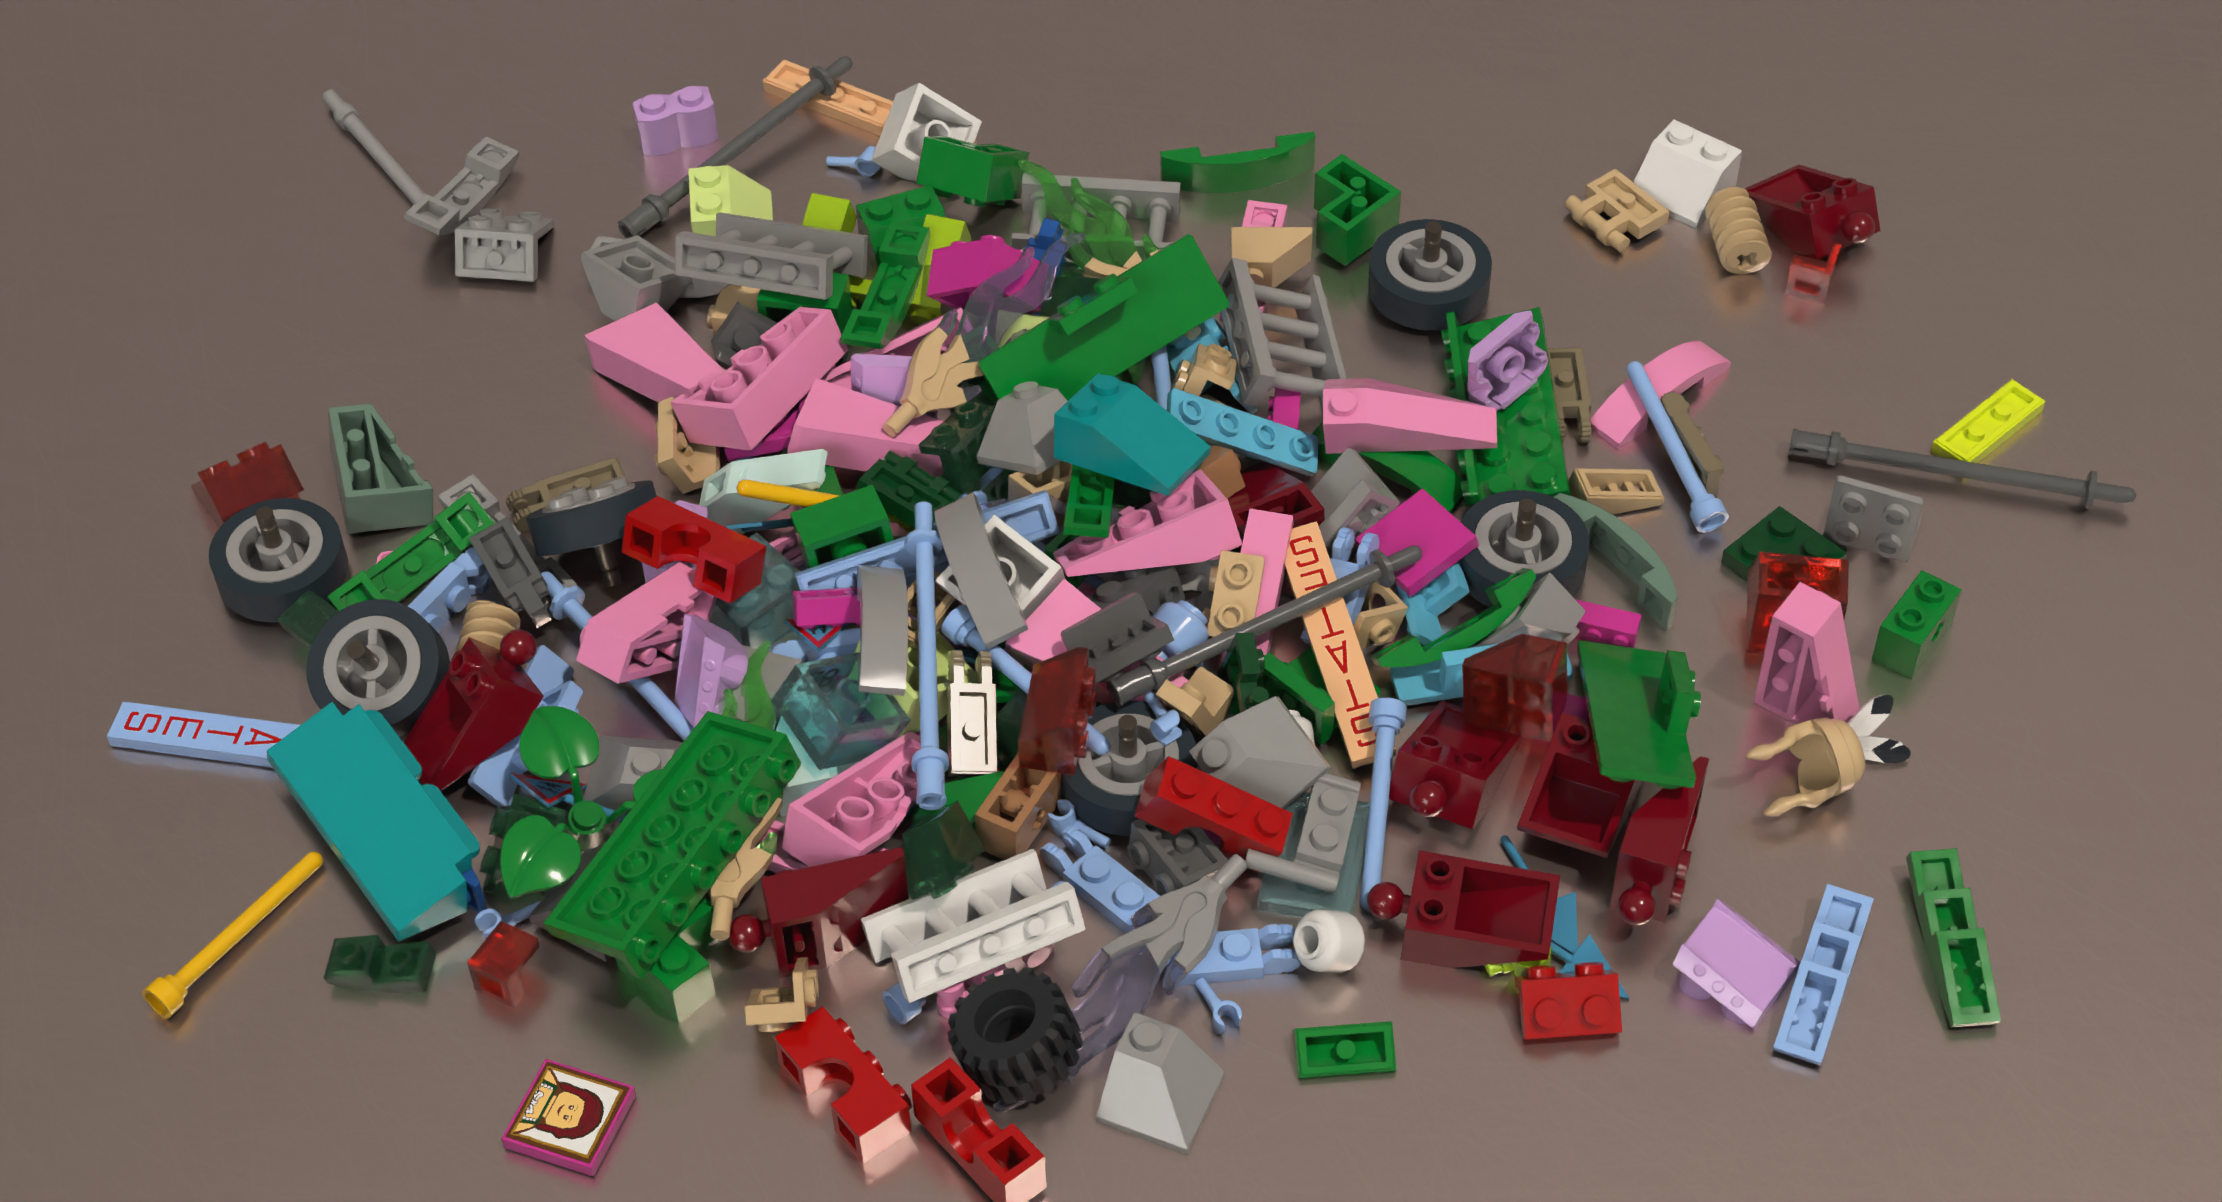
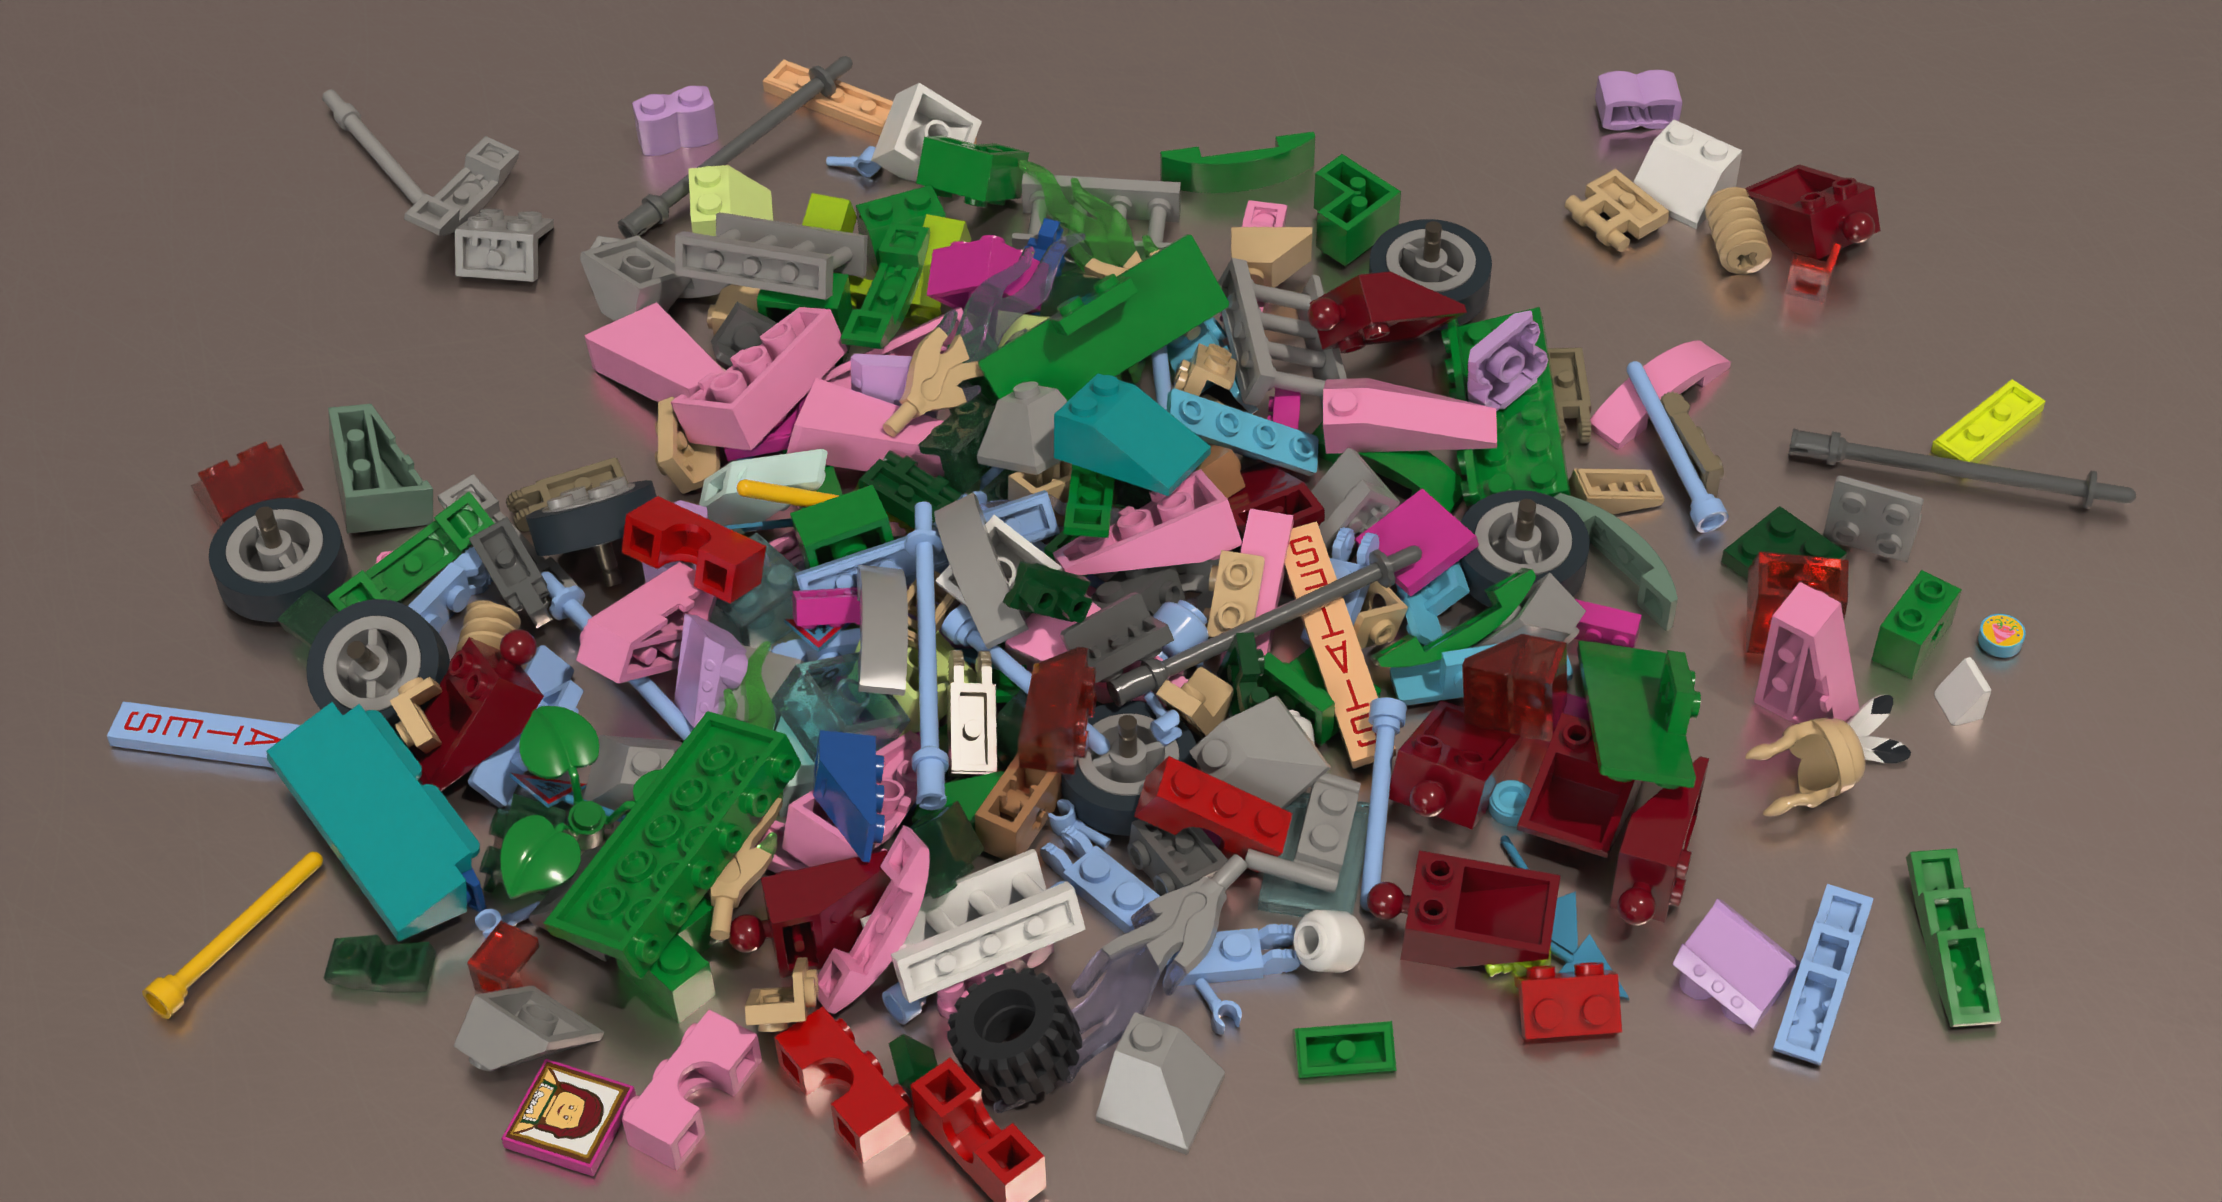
none -> tan bracket [390,677,443,754]
none -> light grey slope [454,985,604,1071]
none -> bright pink arch [622,1009,762,1171]
none -> blue slope [813,730,885,862]
none -> bright pink slope [818,825,929,1014]
none -> dark green tile [889,1034,938,1090]
none -> dark green hips [1003,561,1092,623]
none -> dark red slope [1307,272,1467,354]
none -> medium azure tile [1488,780,1531,827]
none -> lavender brick [1595,70,1683,130]
none -> white slope [1934,657,1992,726]
none -> tile [1978,614,2026,658]

